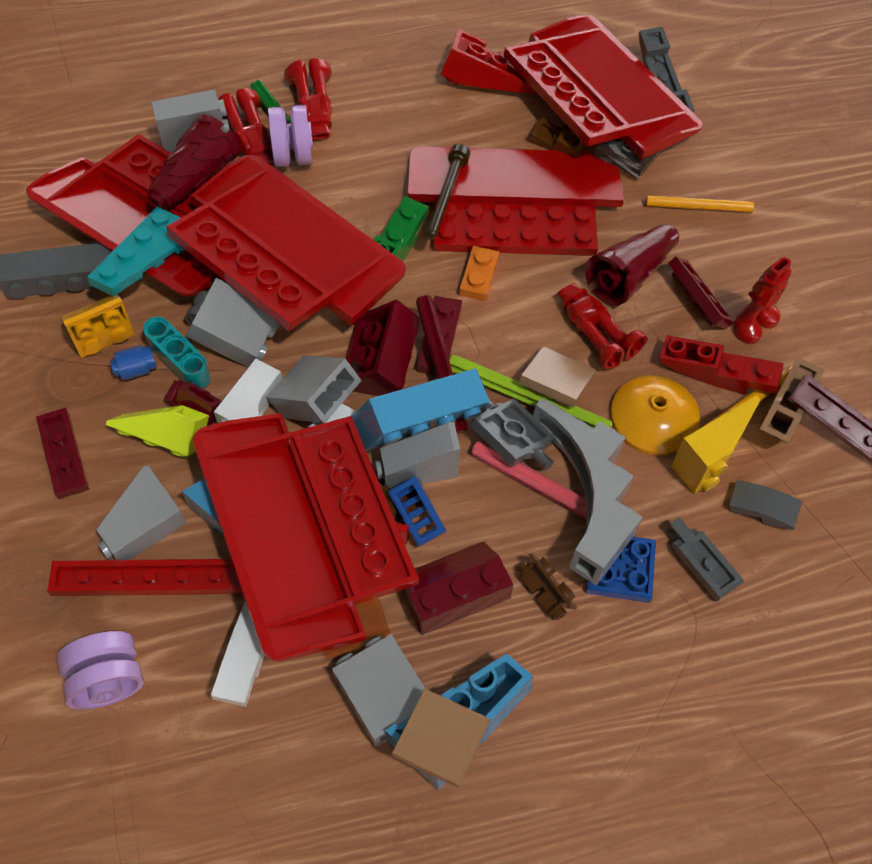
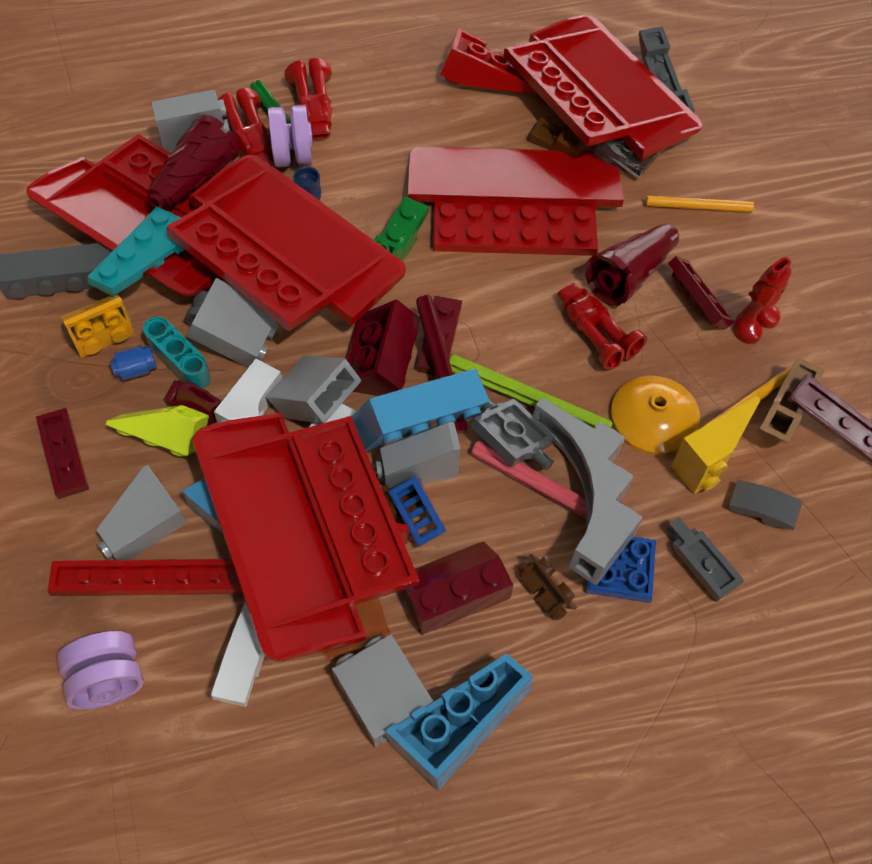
medium nougat tile [392,689,490,788] -> none
dark brown piece [426,144,471,239] -> none
orange plate [459,246,500,301] -> none
medium nougat tile [519,346,596,407] -> none
red slope [659,335,784,394] -> none
none -> dark blue wheel [293,166,322,200]

